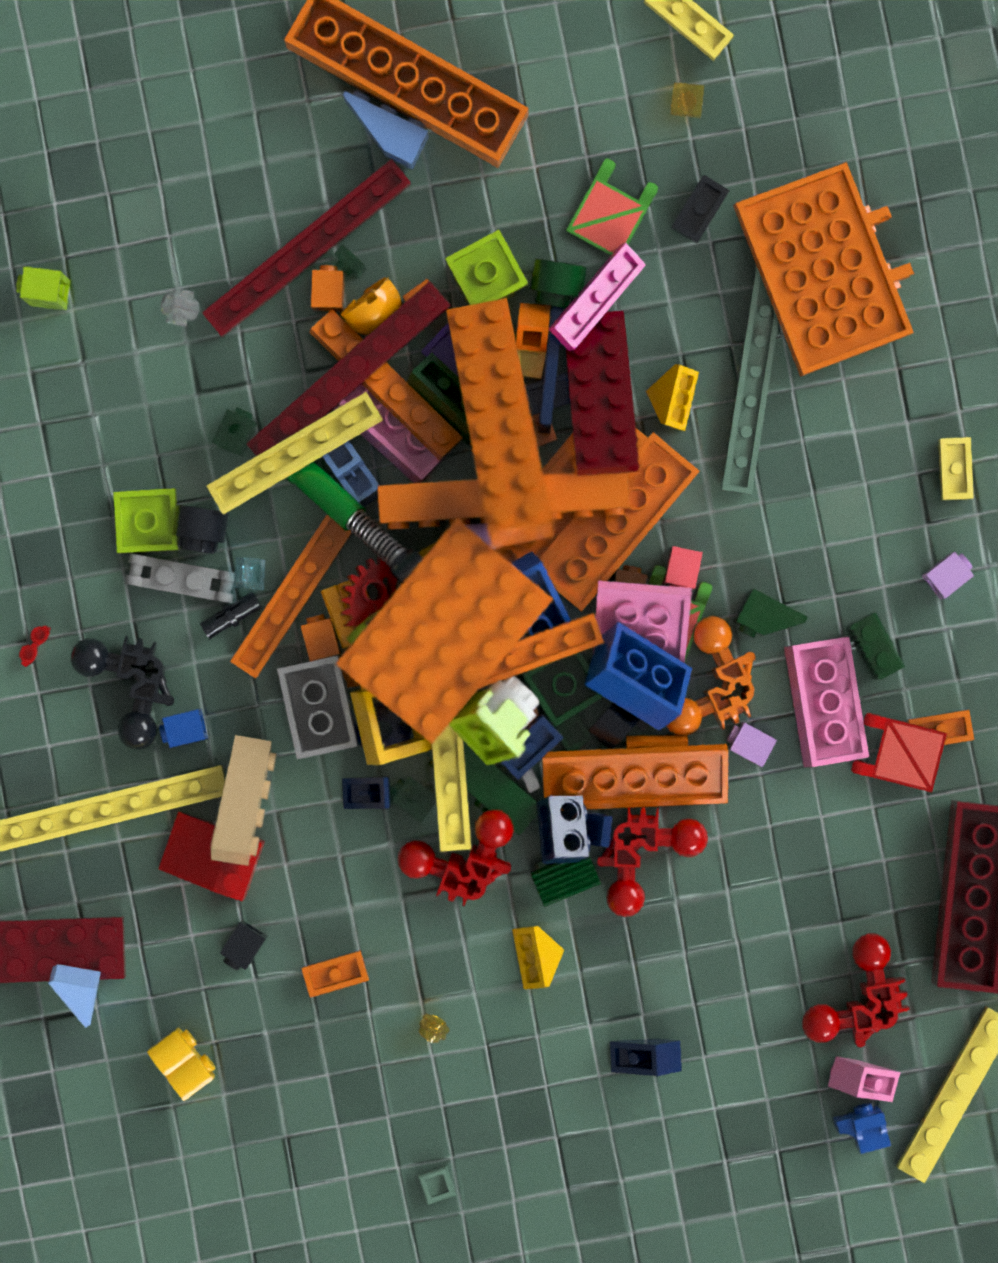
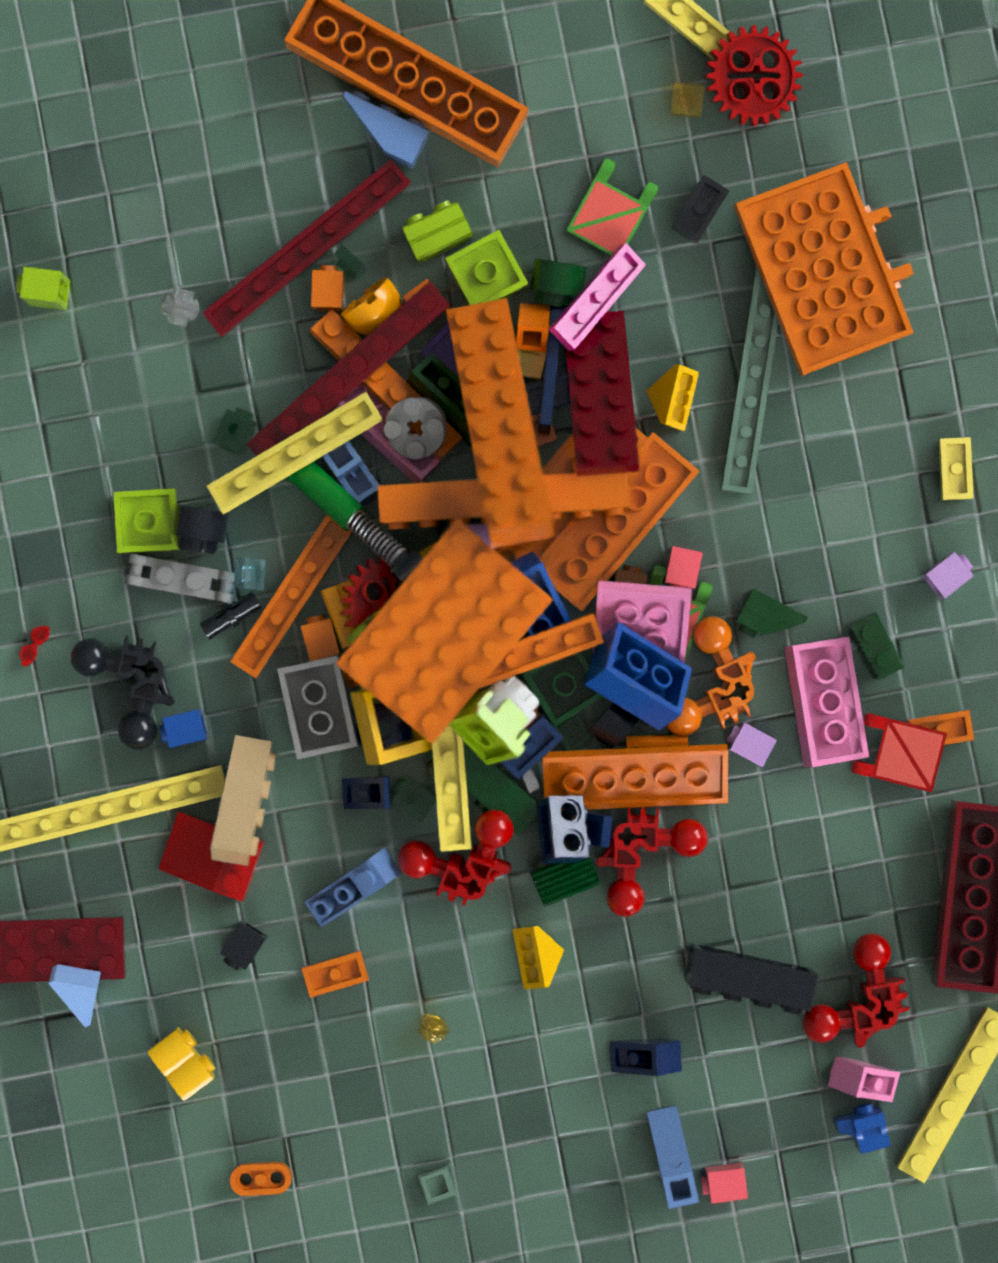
none -> orange plate [230,1161,292,1196]
none -> medium blue slope [304,847,402,927]
none -> light grey plate [384,397,447,460]
none -> lime brick [402,200,473,264]
none -> medium blue slope [647,1105,699,1209]
none -> black brick [684,943,818,1015]
none -> coral brick [701,1163,748,1204]
none -> red gear [703,25,803,127]

